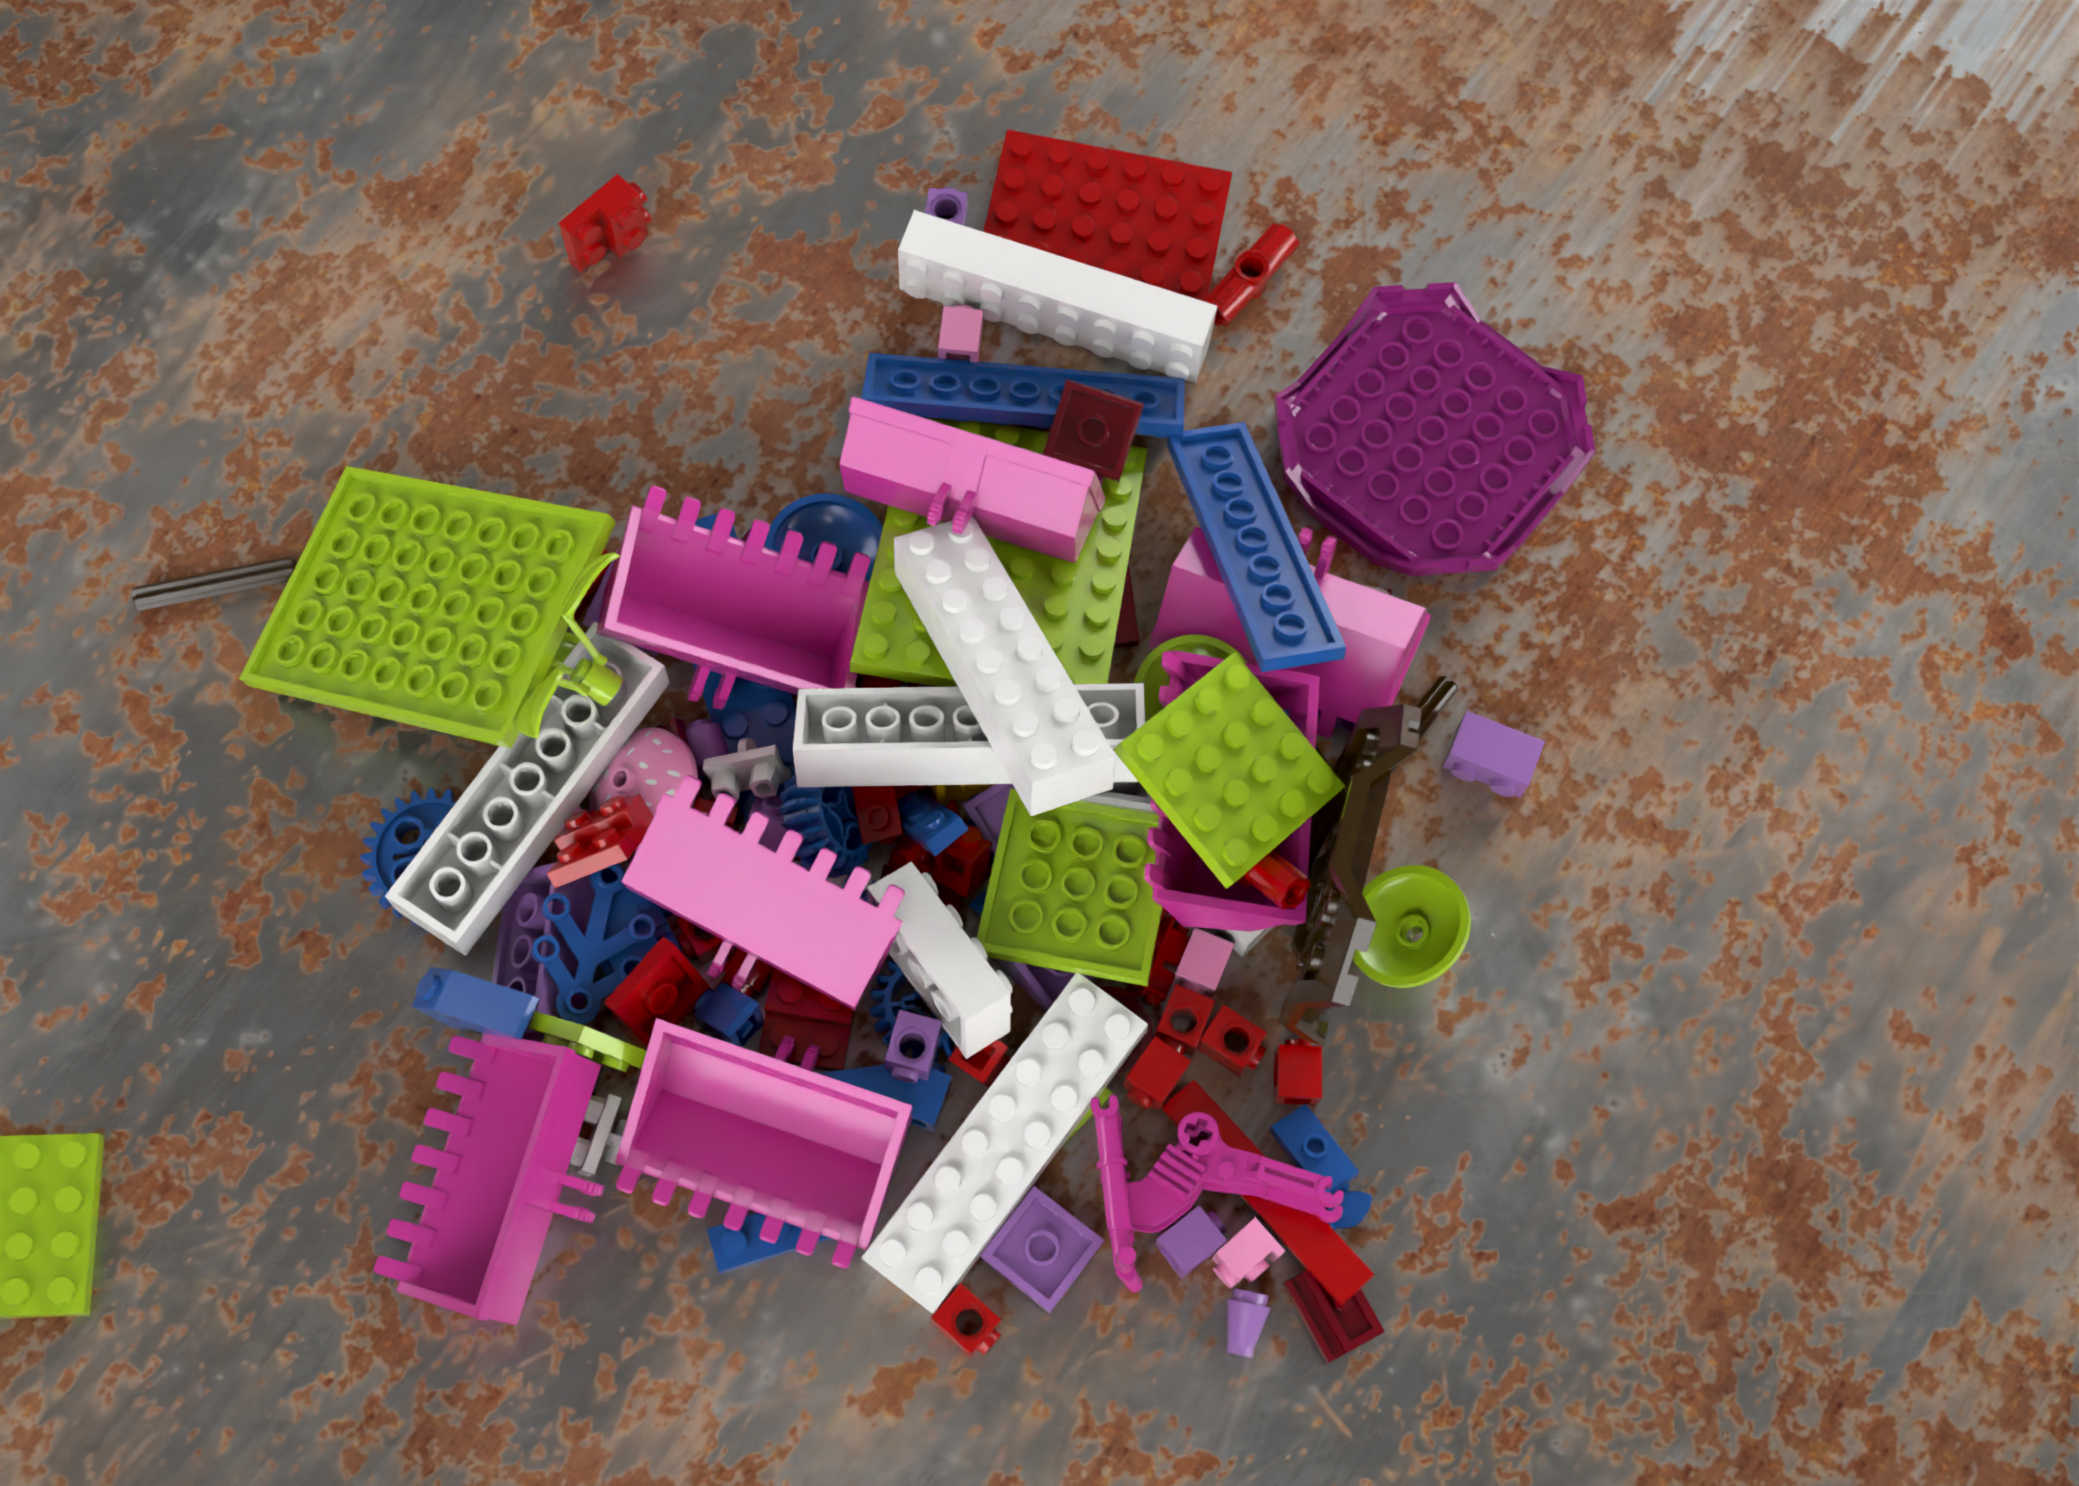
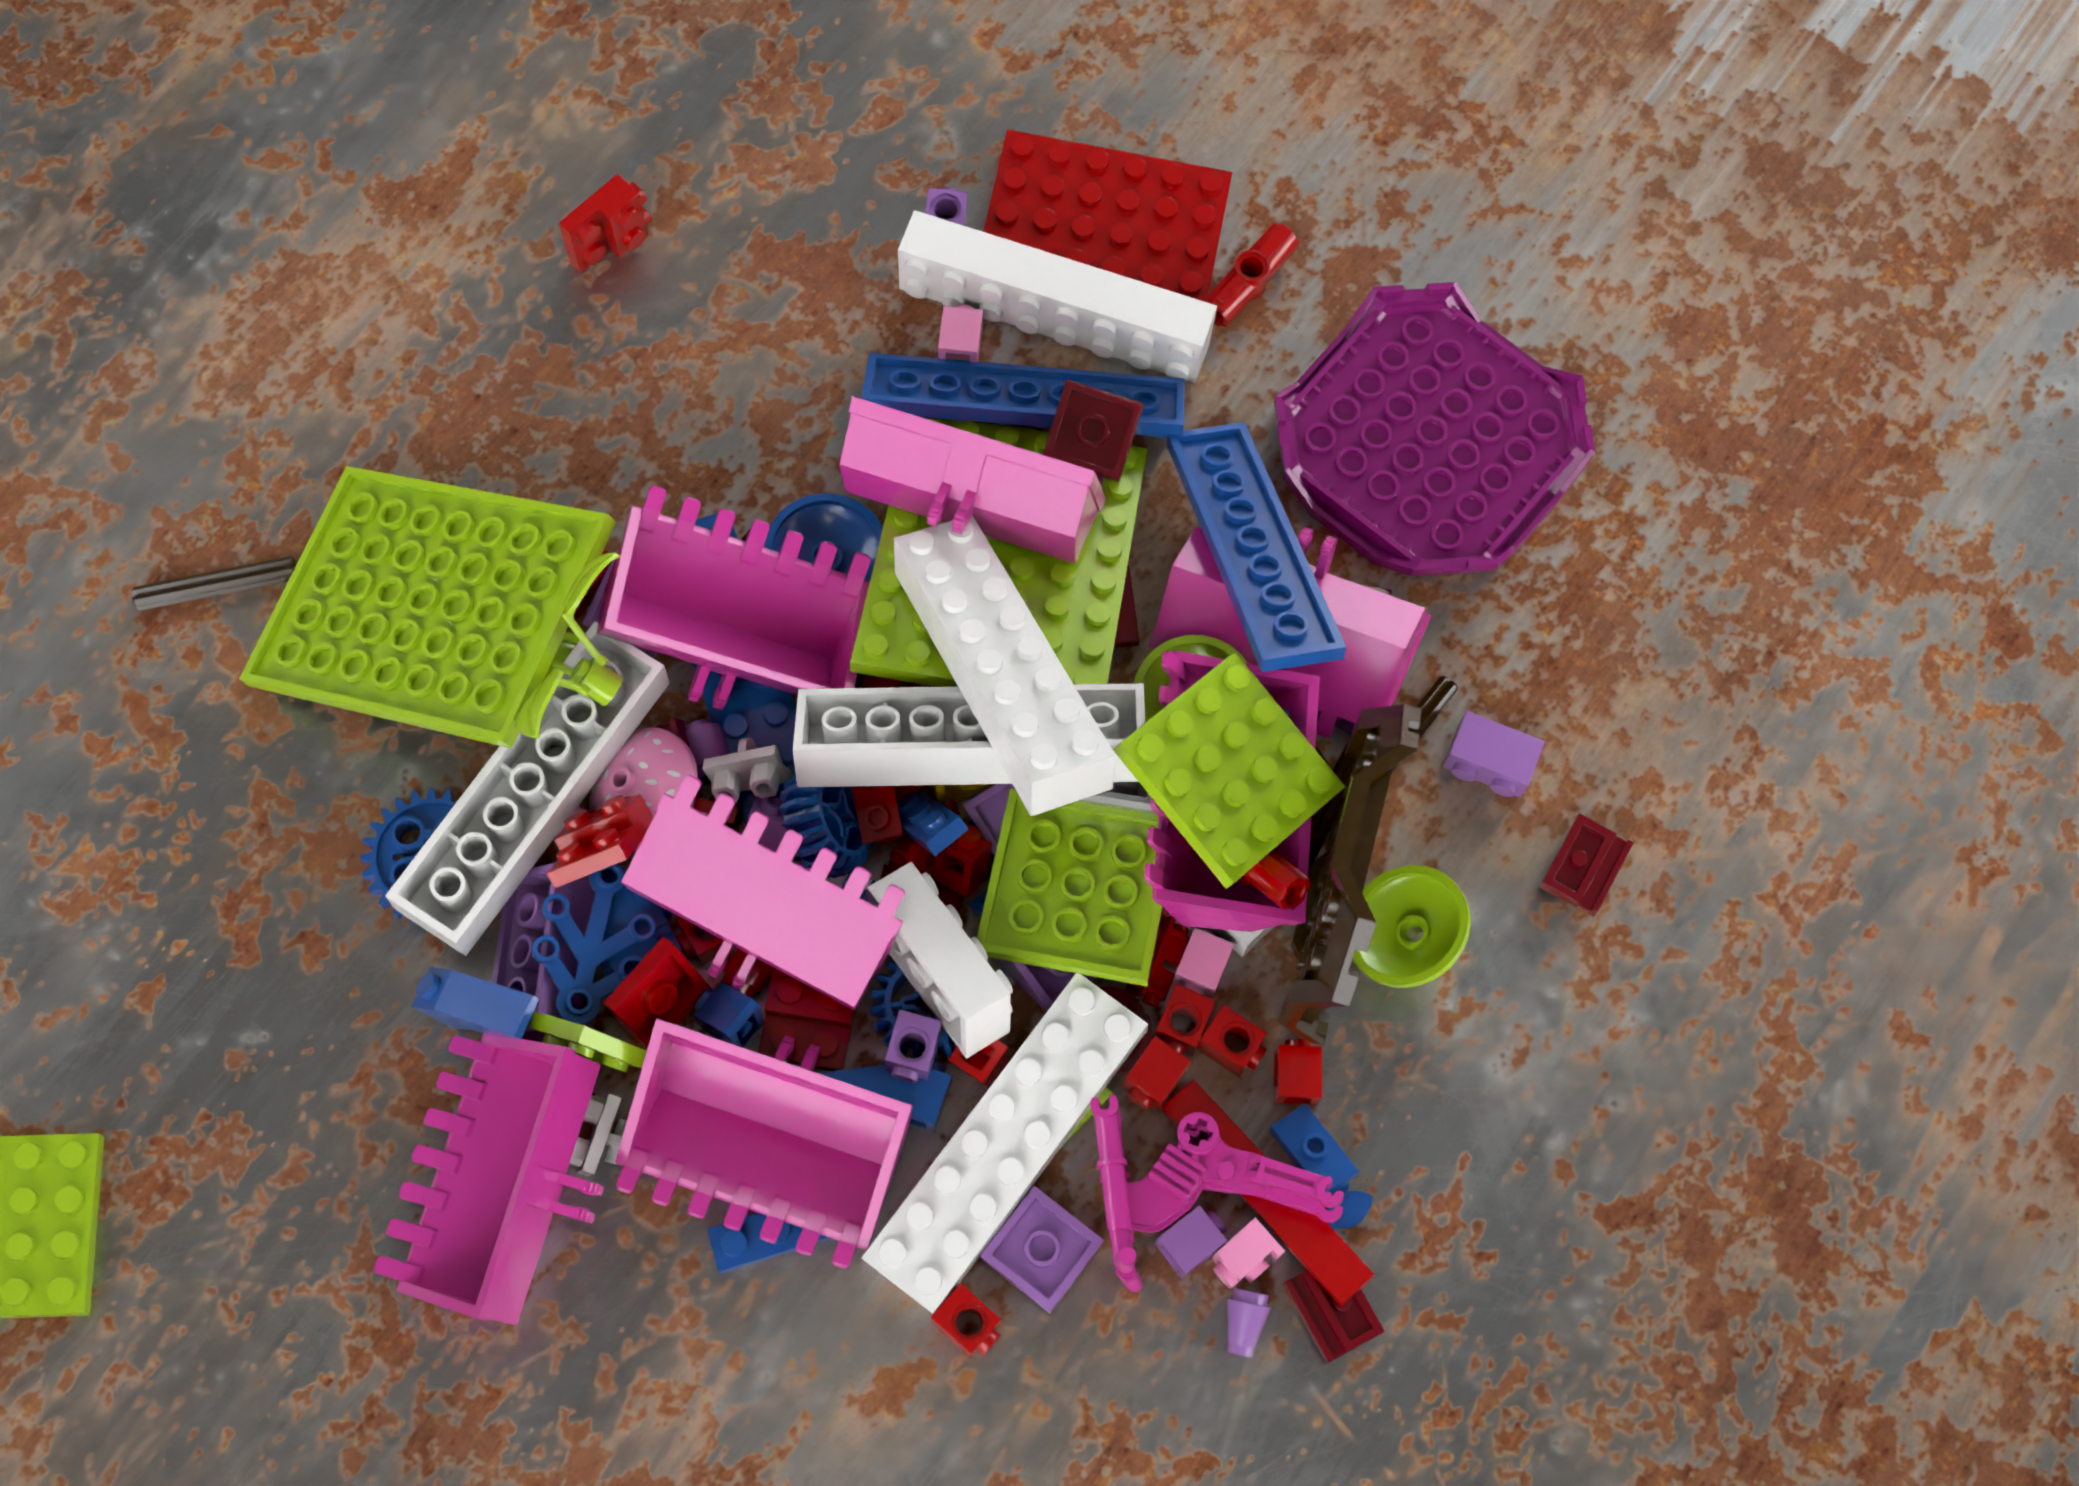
none -> dark red plate [1539,813,1634,917]

